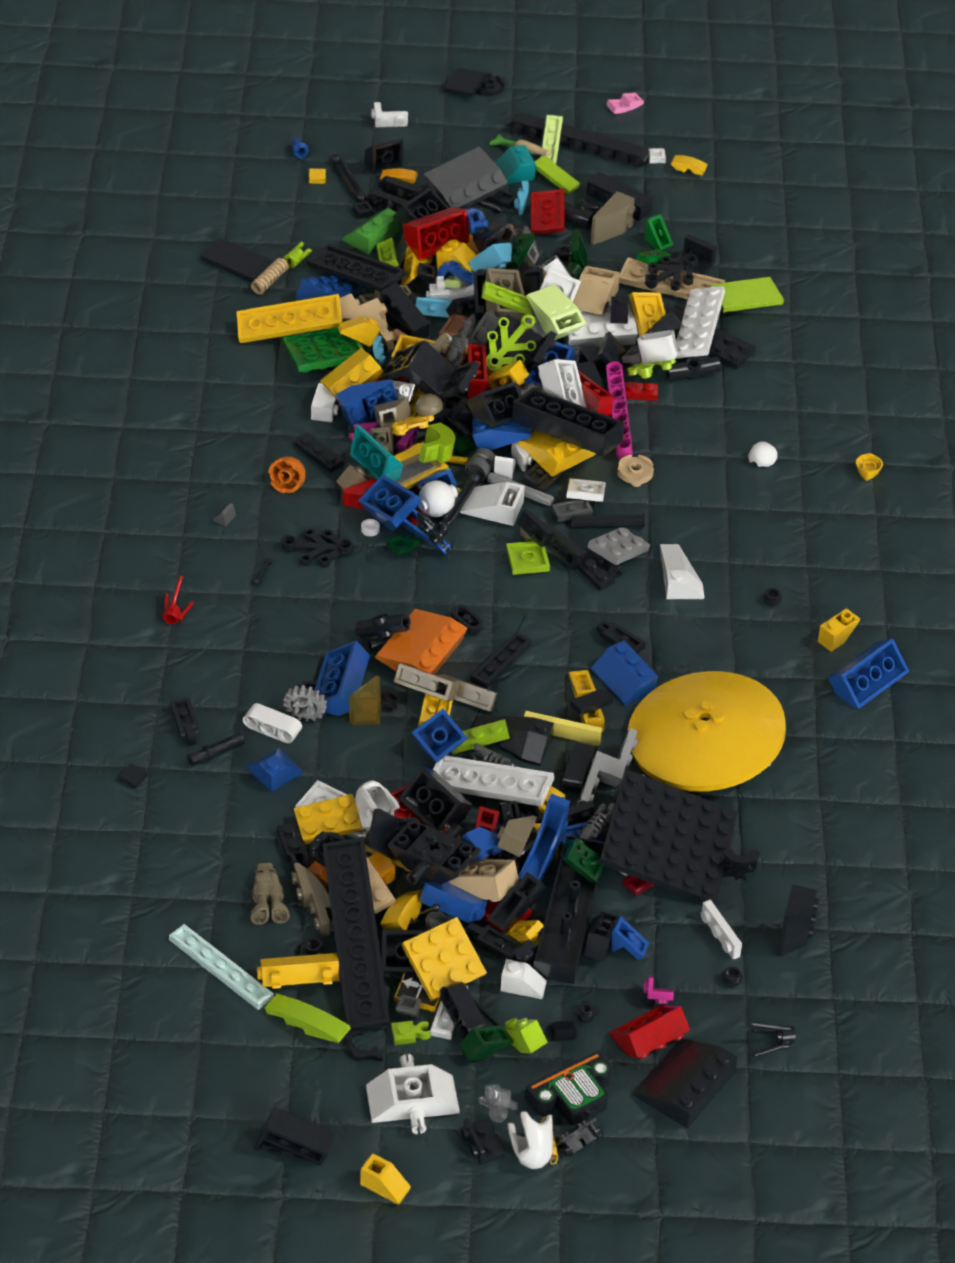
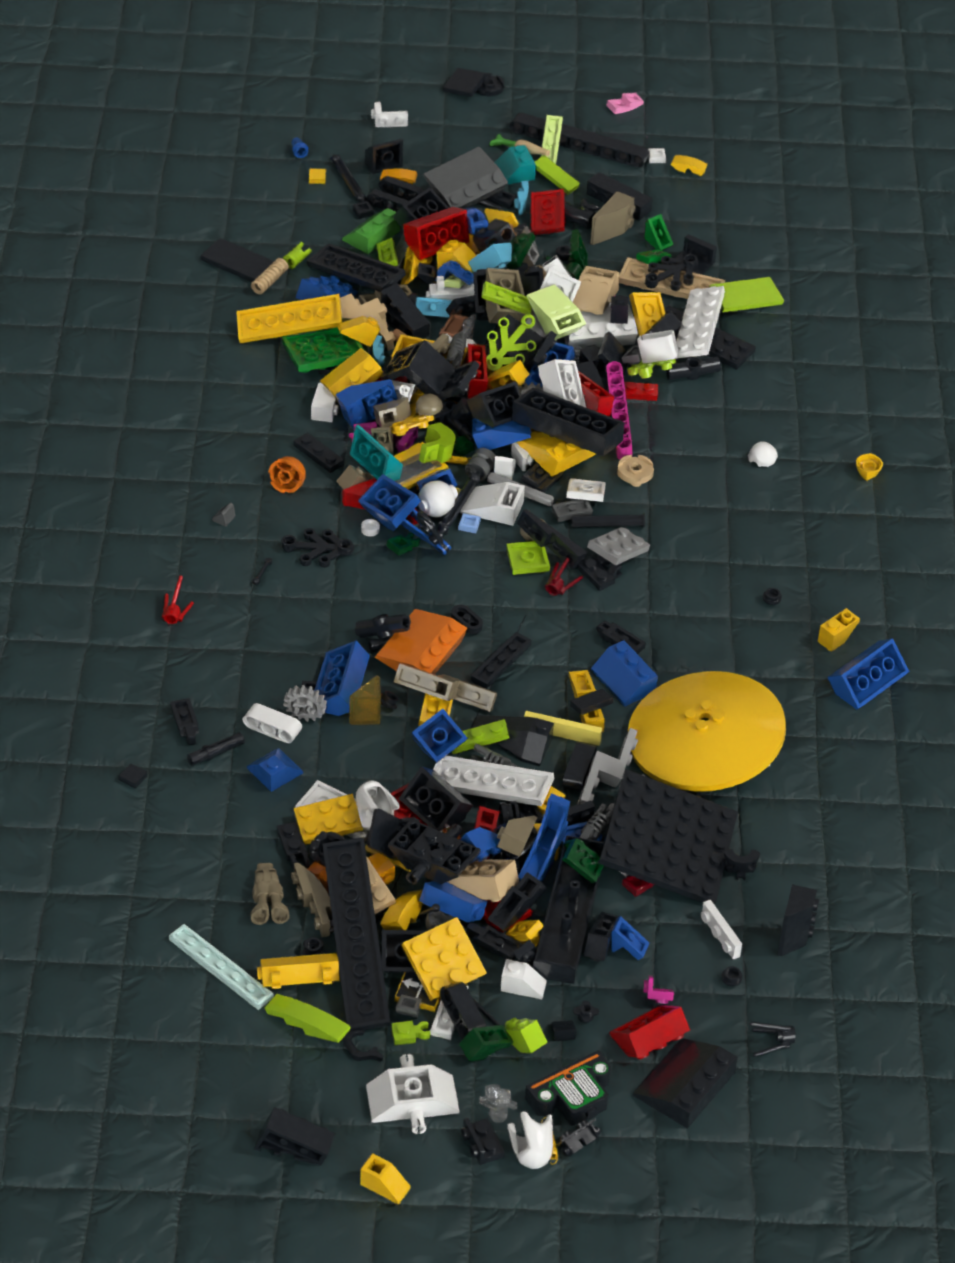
dark grey hinge [468,309,502,345] -> none
white wedge [660,544,704,599] -> none
none -> light blue tile [458,513,481,534]
none -> yellow slope [484,209,519,228]
none -> dark red plant [545,558,583,596]

